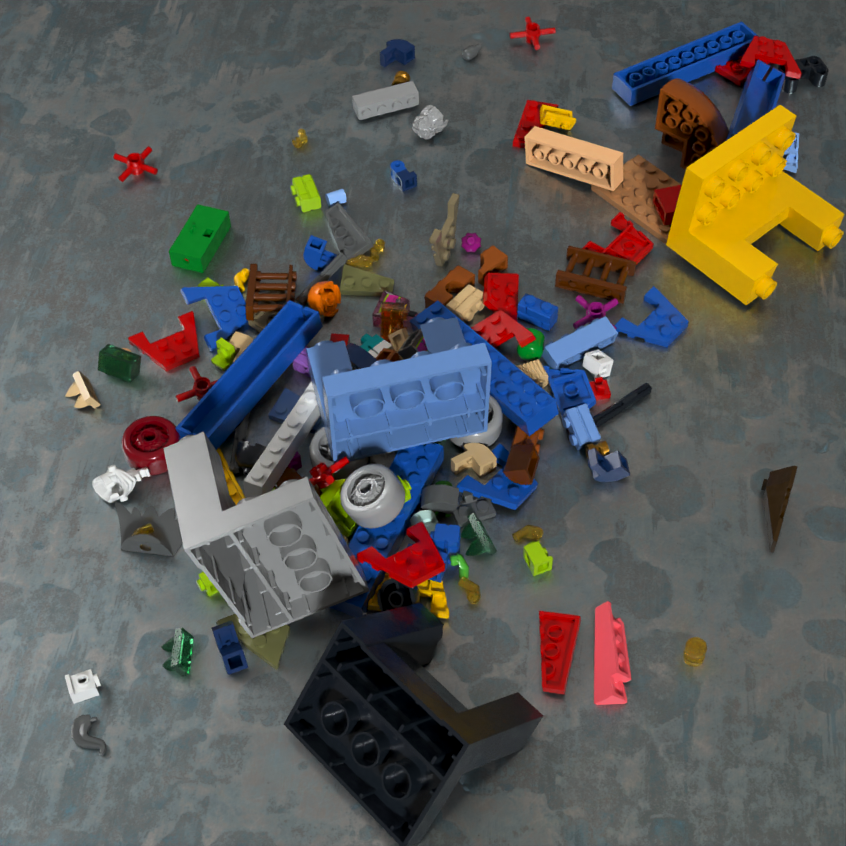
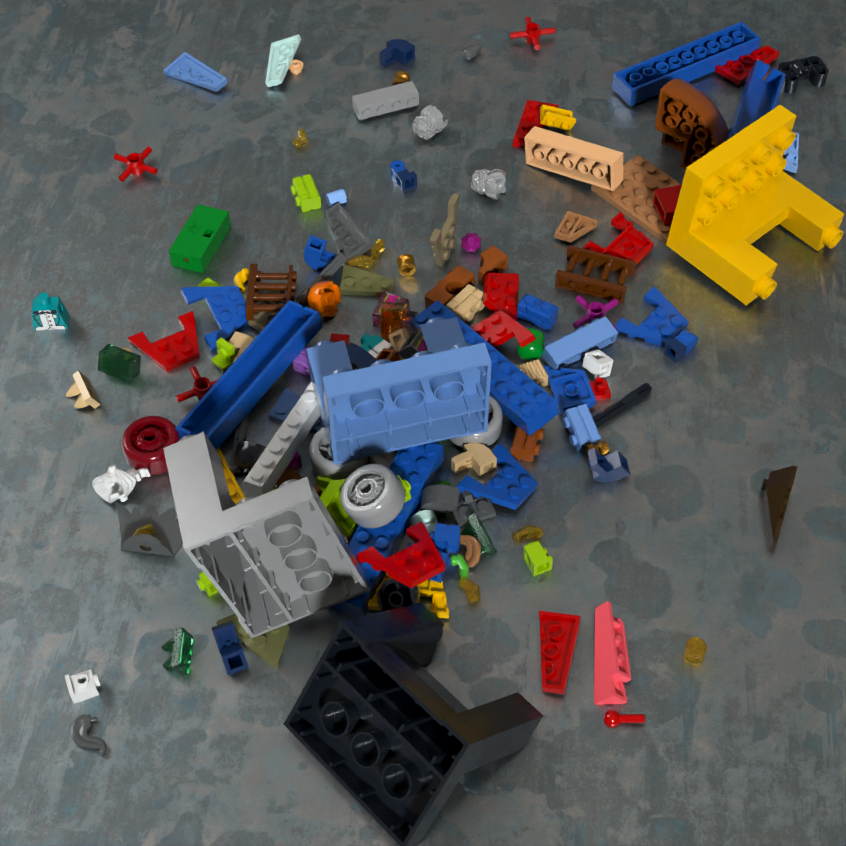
red bar [309,456,350,489] -> none
reddish brown brick [503,444,540,485] -> none
red wing [739,36,802,79] -> none
none -> teal torso [32,292,70,331]
none -> medium blue wing [163,52,228,92]
none -> light aqua wing [265,34,301,87]
none -> light nougat plate [288,59,304,74]
none -> pearl gold wheel [397,254,416,276]
none -> medium nougat piece [460,529,481,567]
none -> light grey hair [471,169,506,200]
none -> medium nougat wing [554,211,598,243]
none -> red bar [603,710,646,728]
none -> leg [664,329,699,363]

